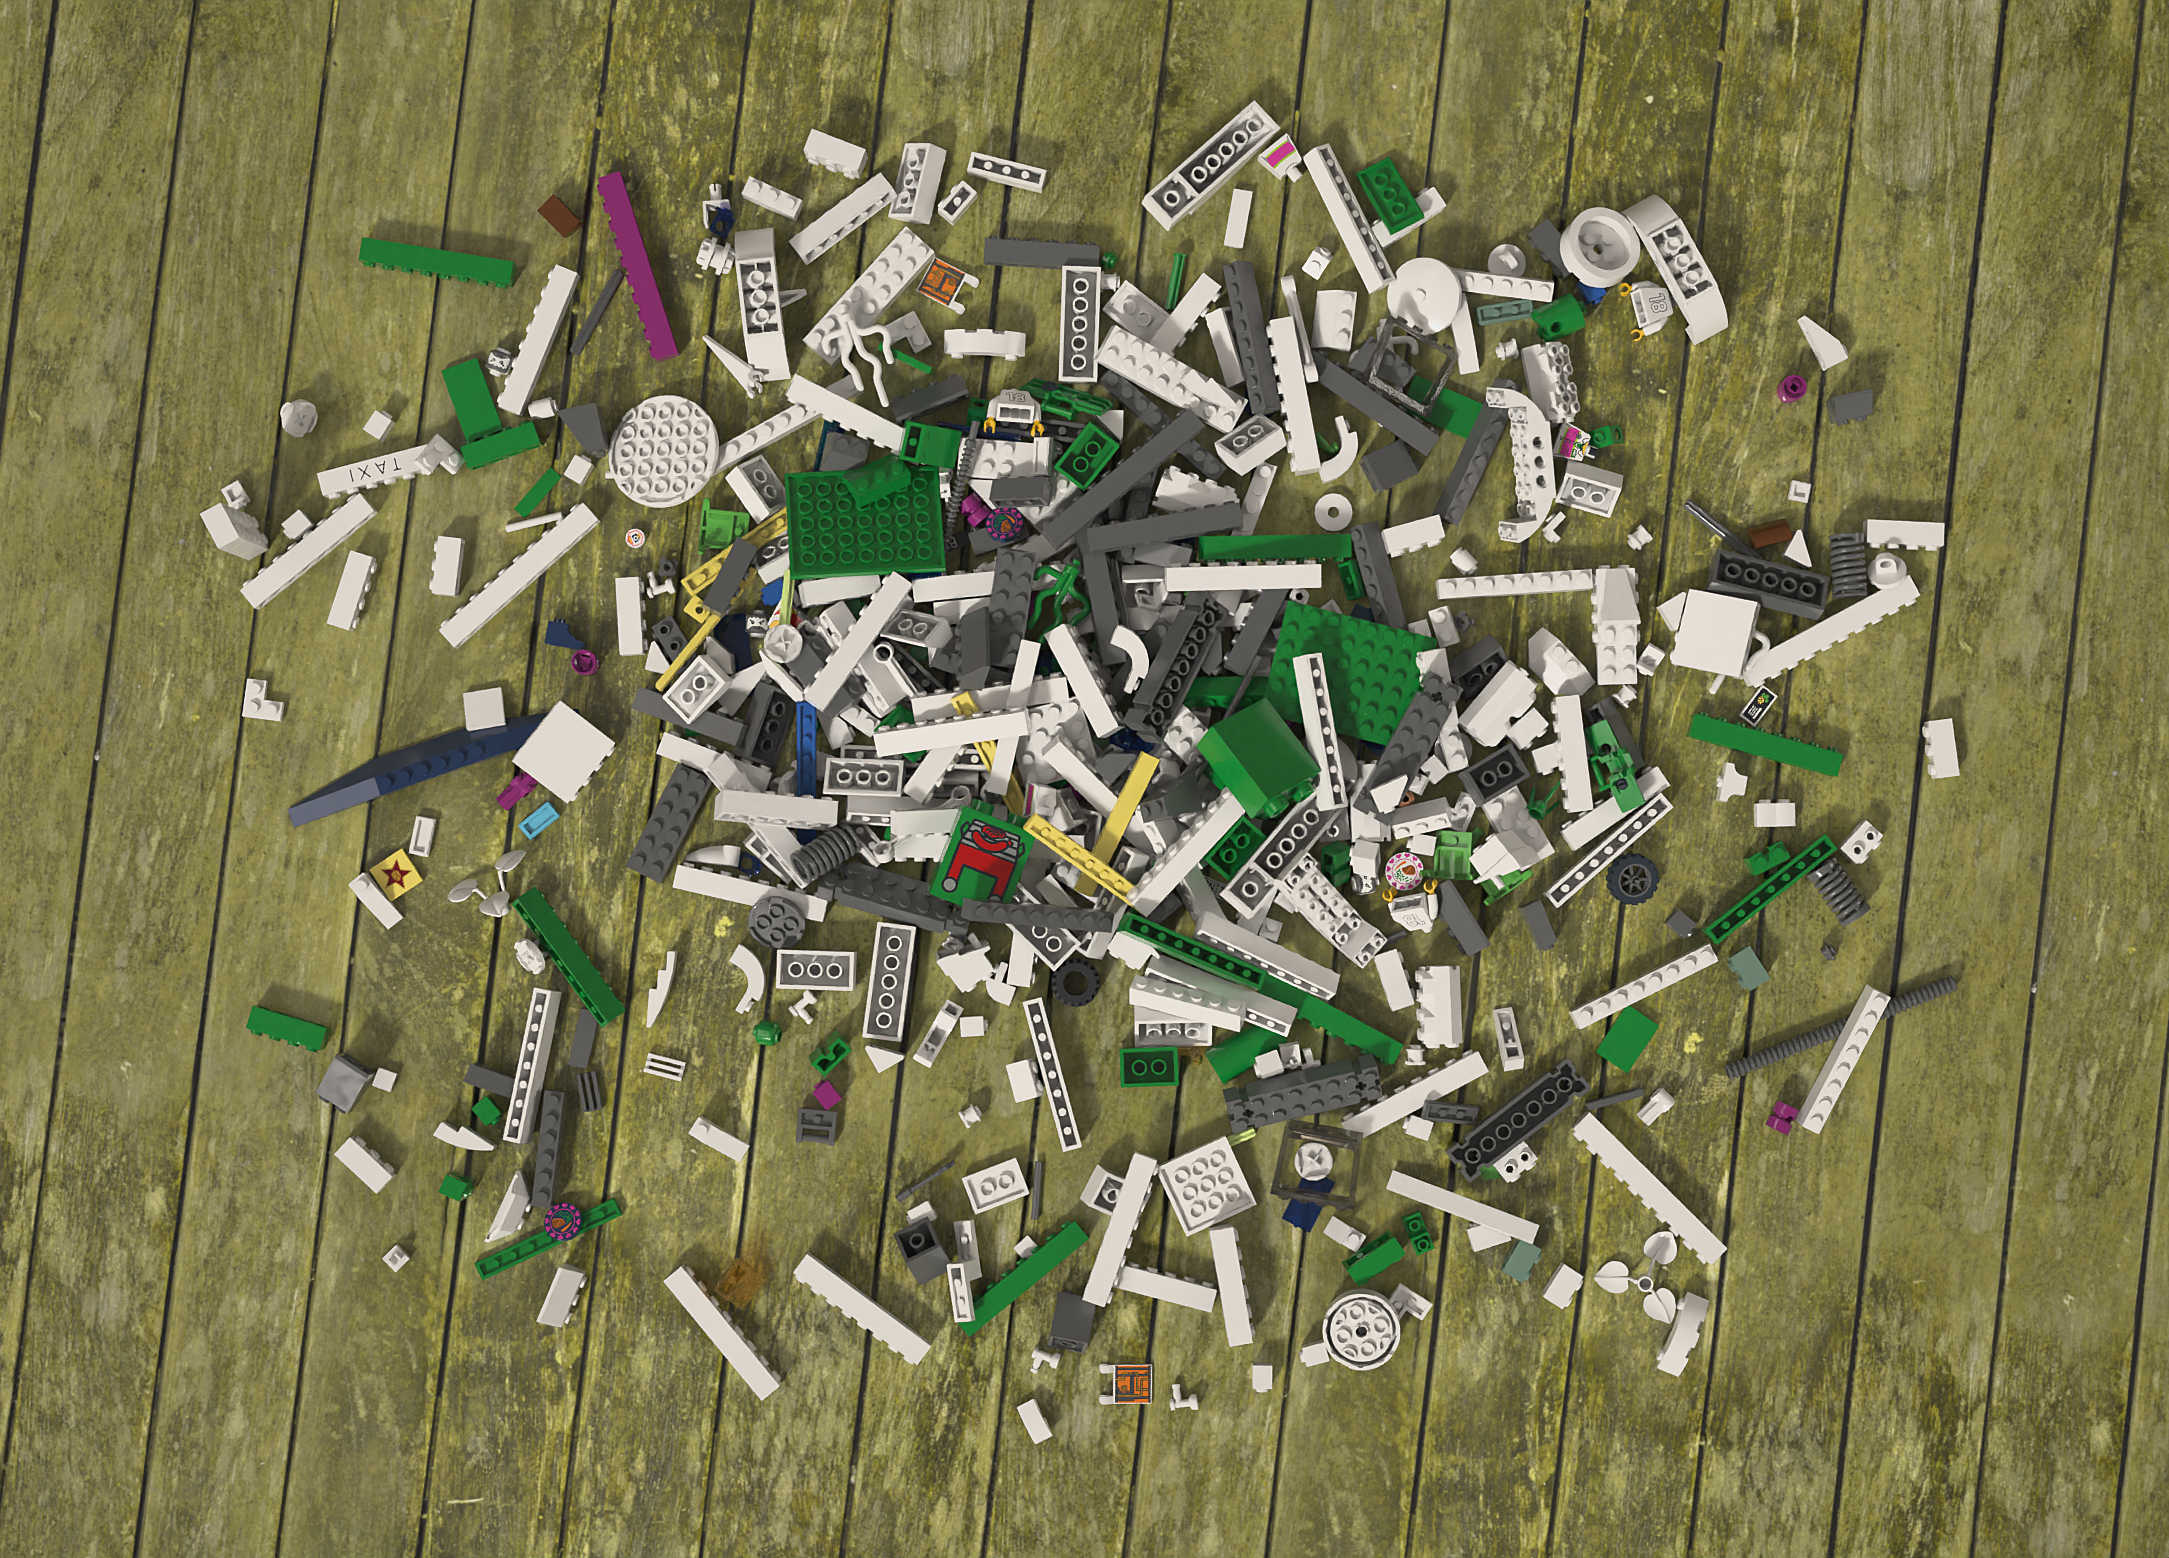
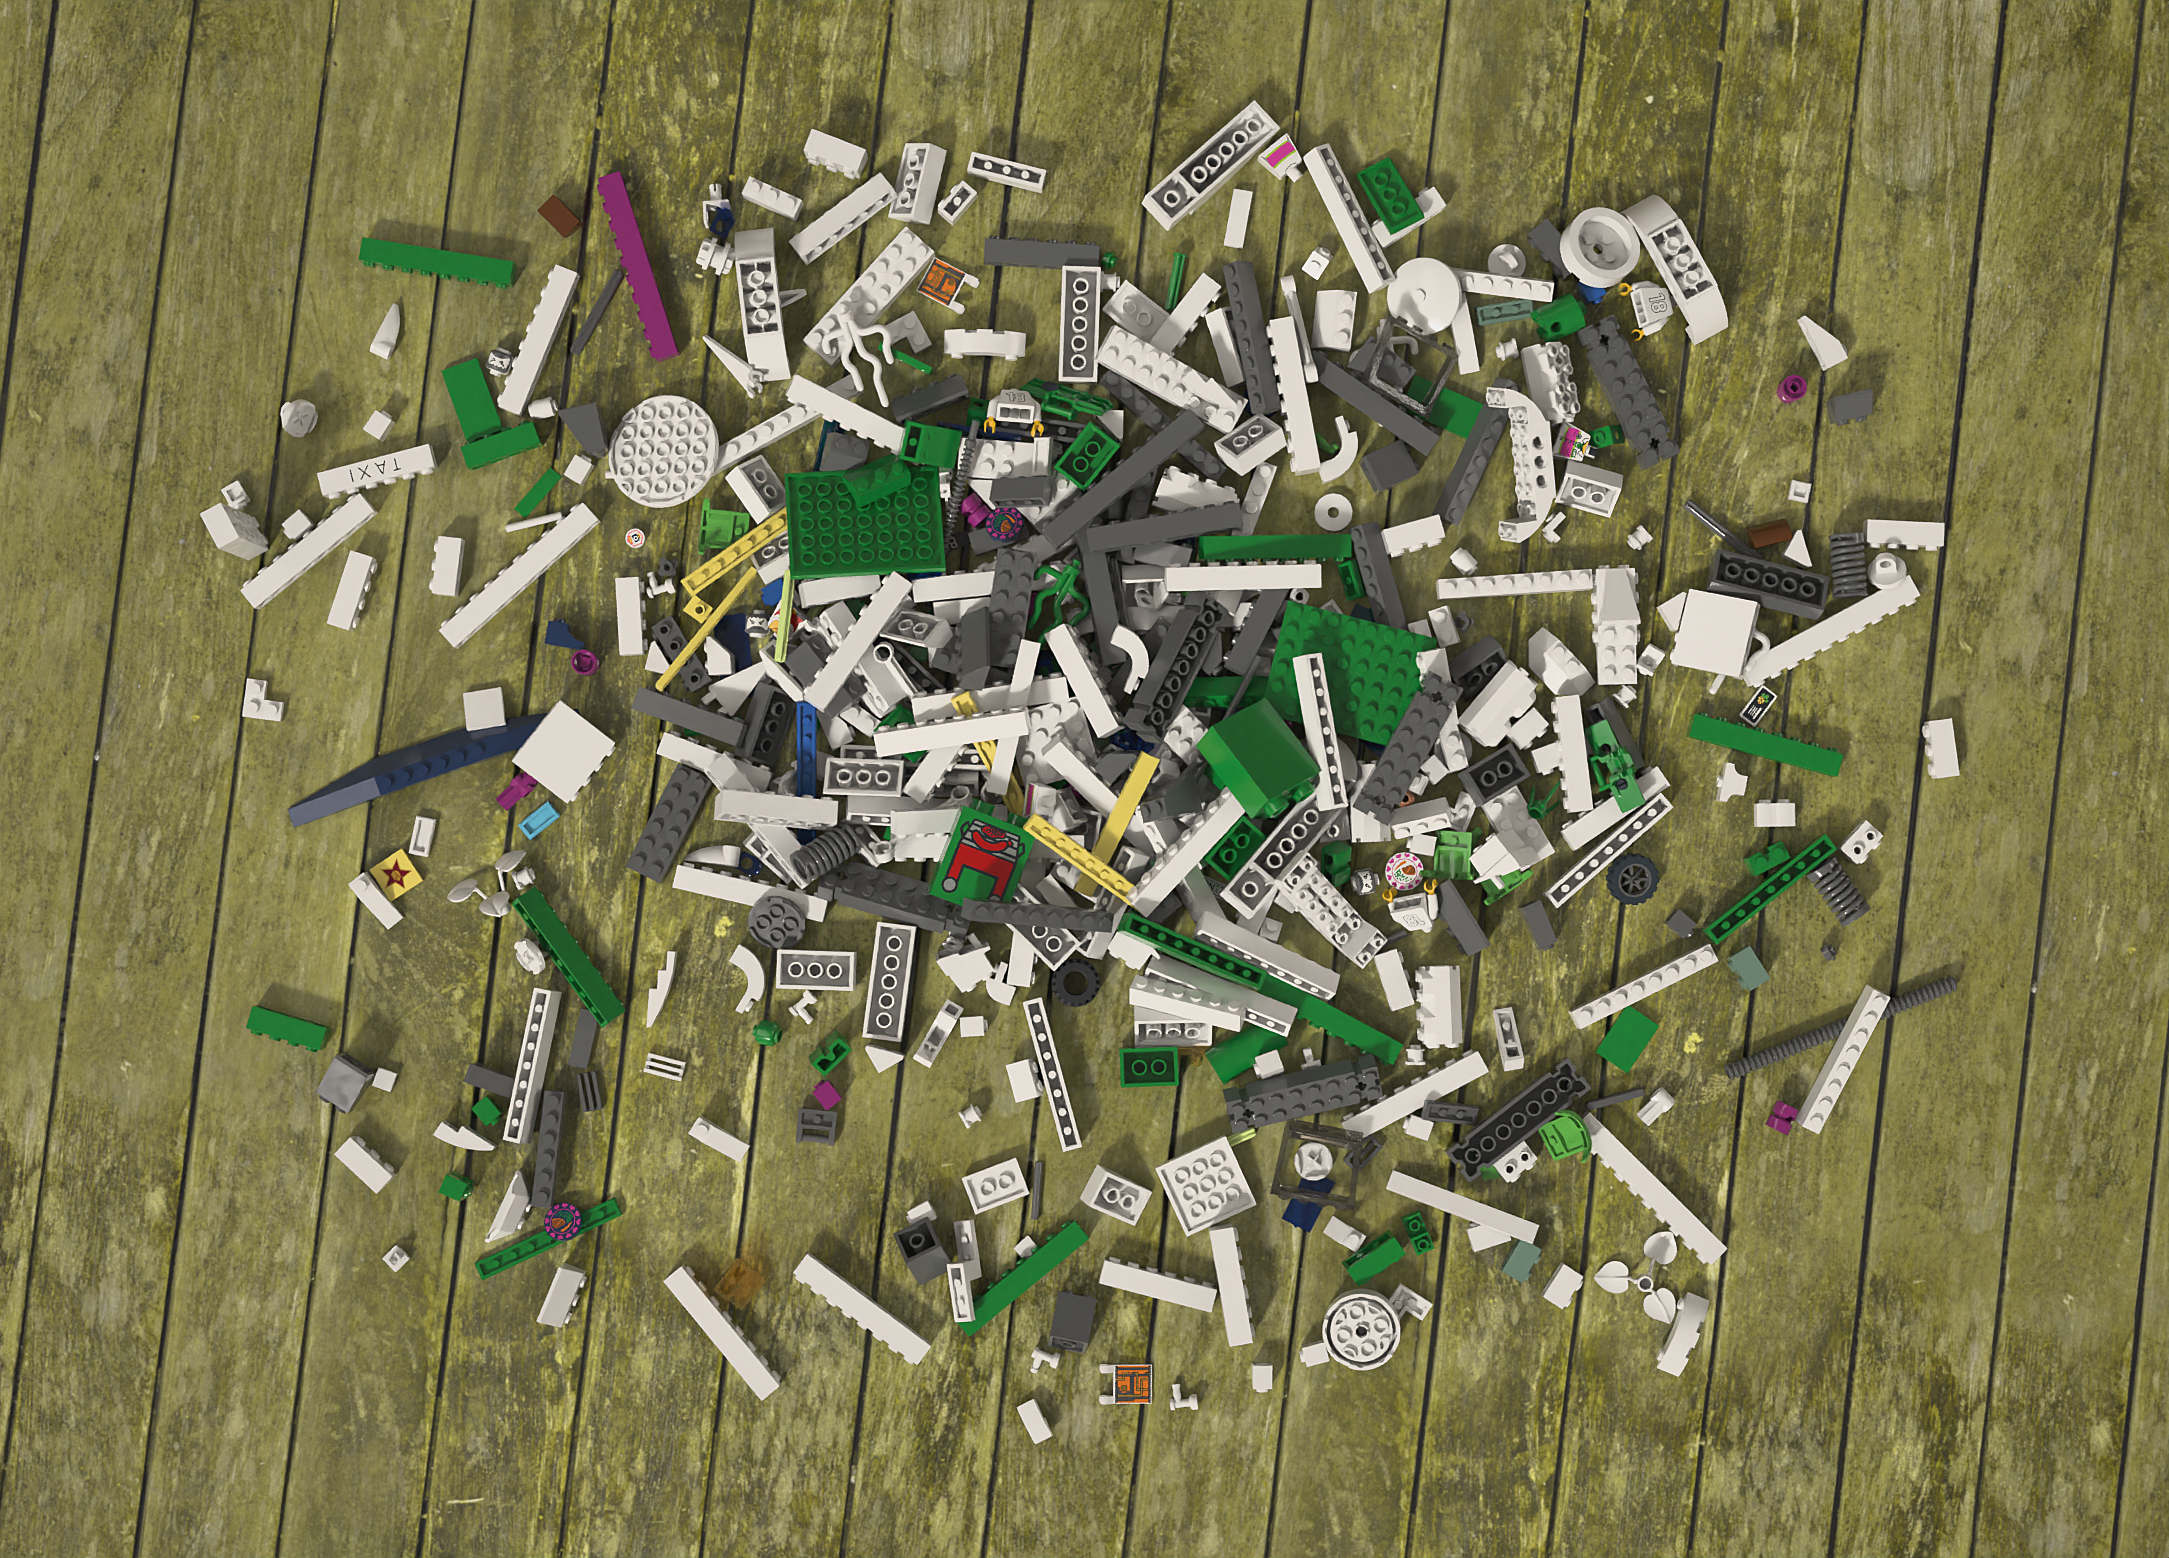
white plate [413,434,465,475] -> none
white slope [662,655,734,724] -> none
dark grey brick [701,537,759,618] -> none
white tile [764,624,802,663] -> none
dark grey piece [895,1160,956,1203] -> none
white brick [1082,1151,1159,1307] -> none
white bracket [1279,1041,1302,1069] -> none
white brick [1349,839,1381,878] -> none
white slope [1369,774,1408,814] -> none
none -> white piece [370,303,400,360]
none -> white brick [511,866,536,890]
none -> dark grey tile [1343,1134,1383,1174]
none -> bright green piece [1538,1110,1592,1163]
none -> dark grey brick [1576,314,1680,471]

